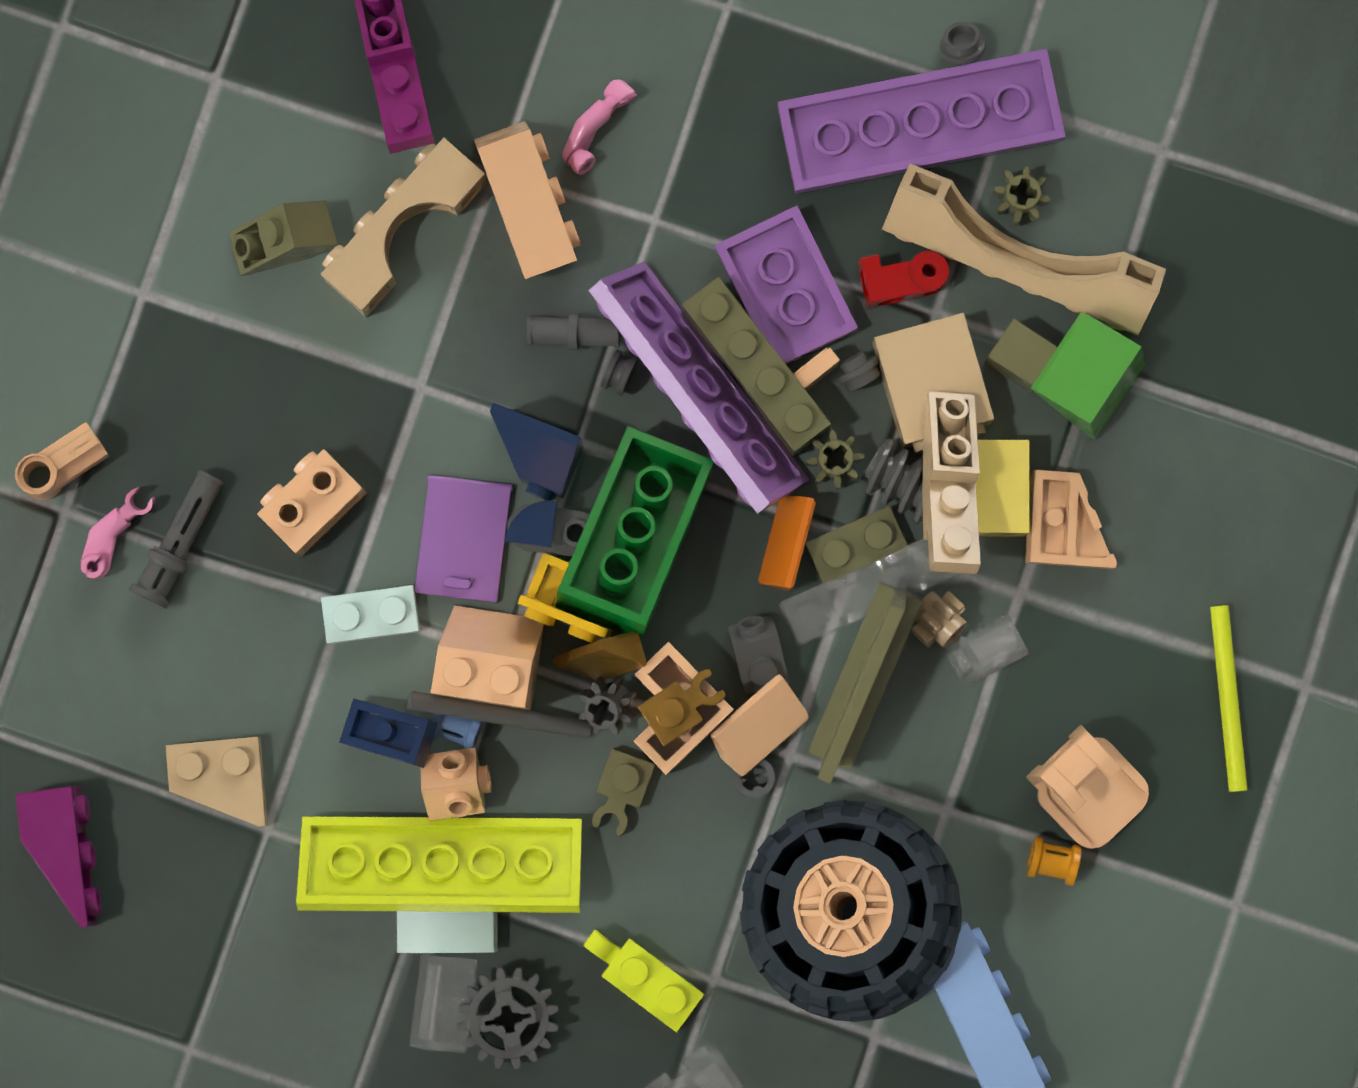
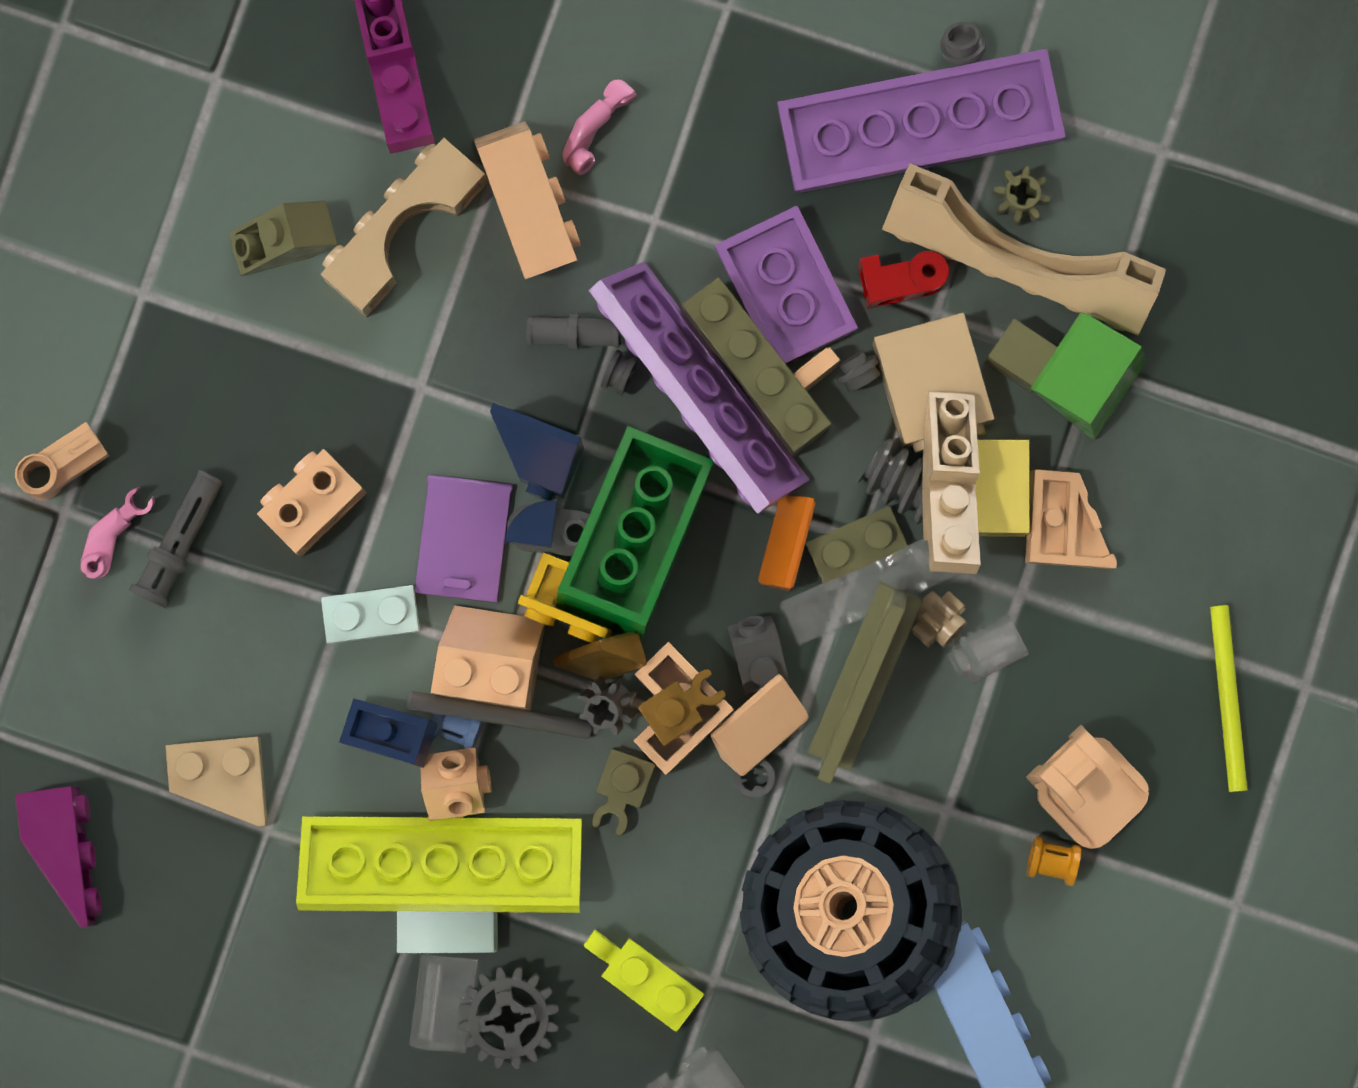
olive gear [806,430,864,490] -> none

